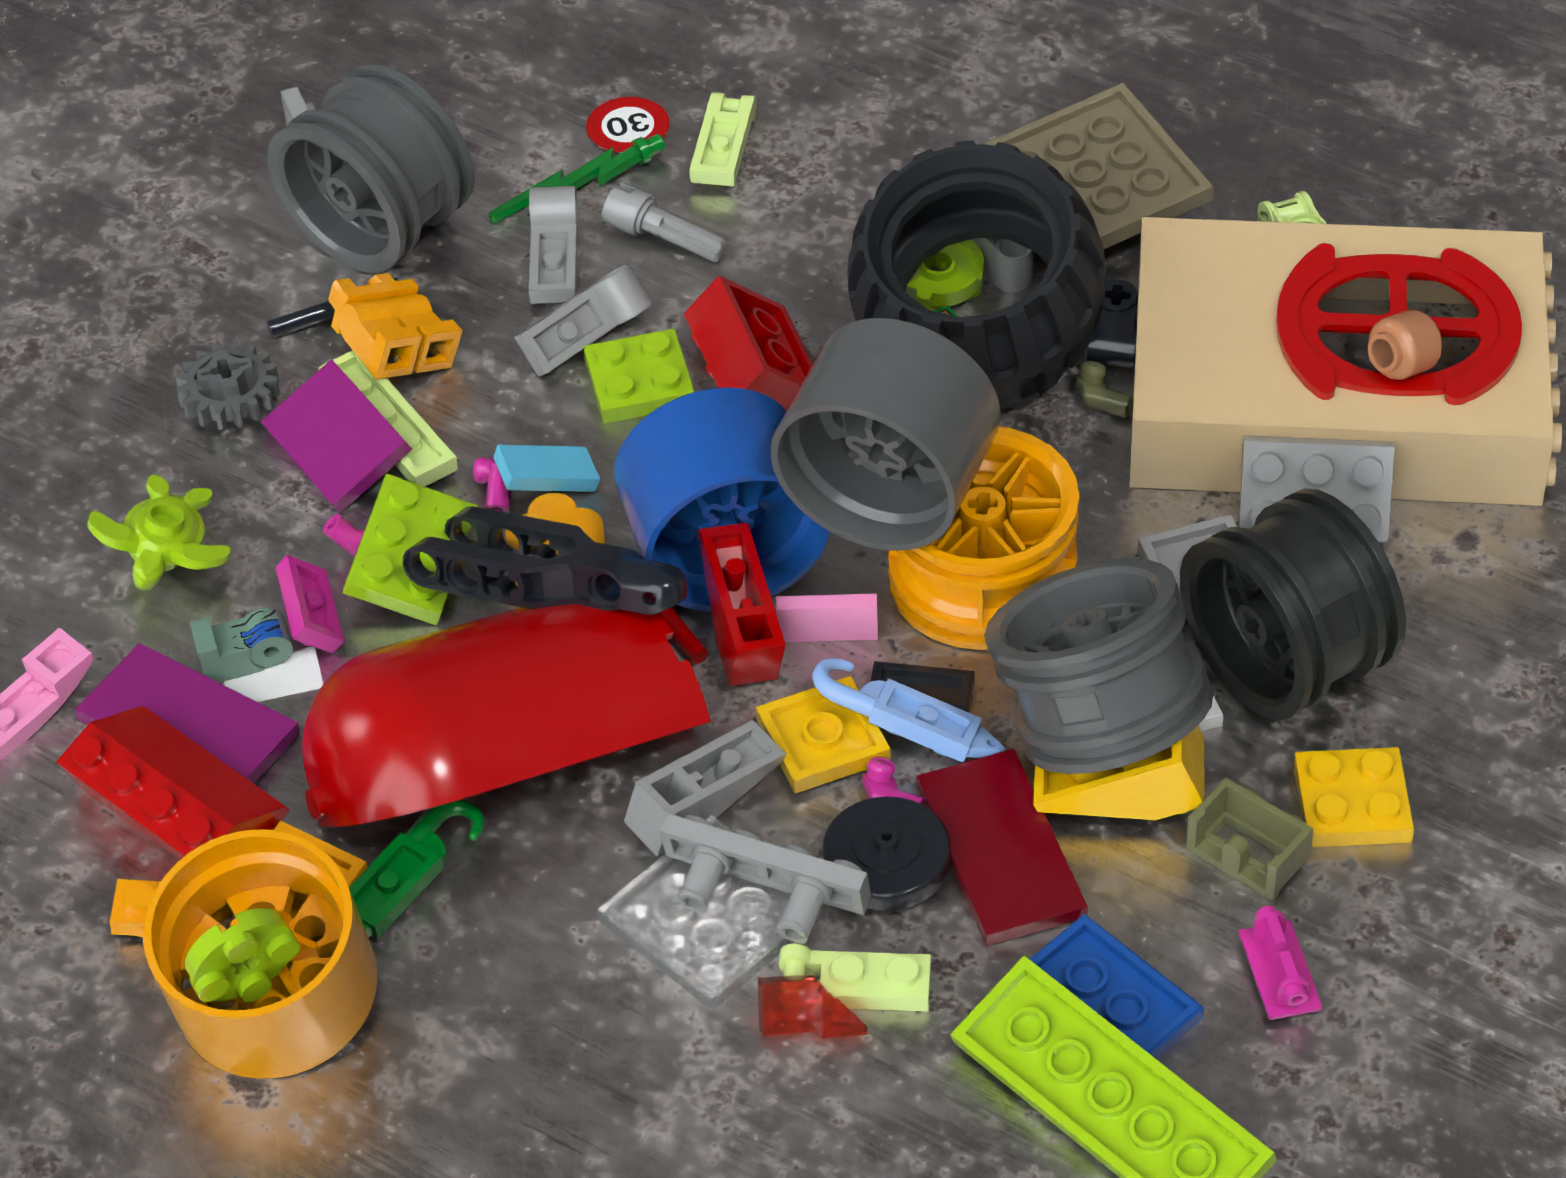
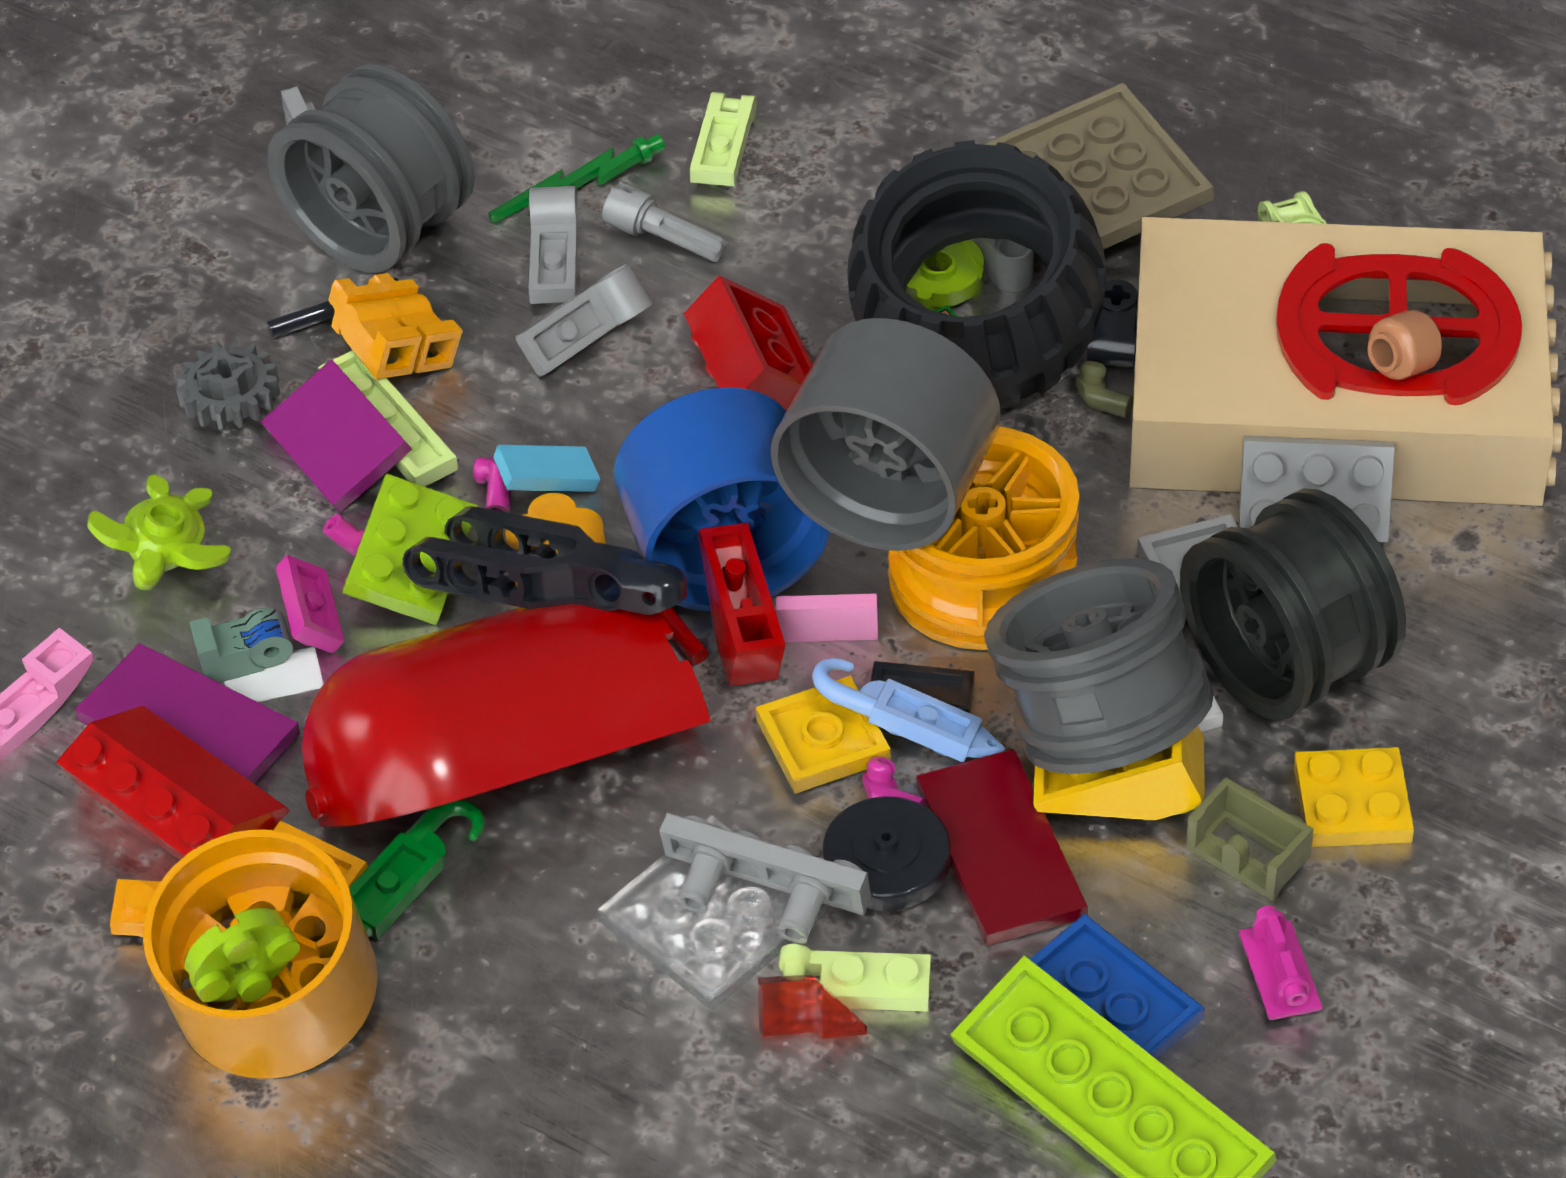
lime plate [583,328,694,424] -> none
sticker [586,97,670,153] -> none
light grey slope [624,719,786,857] -> none

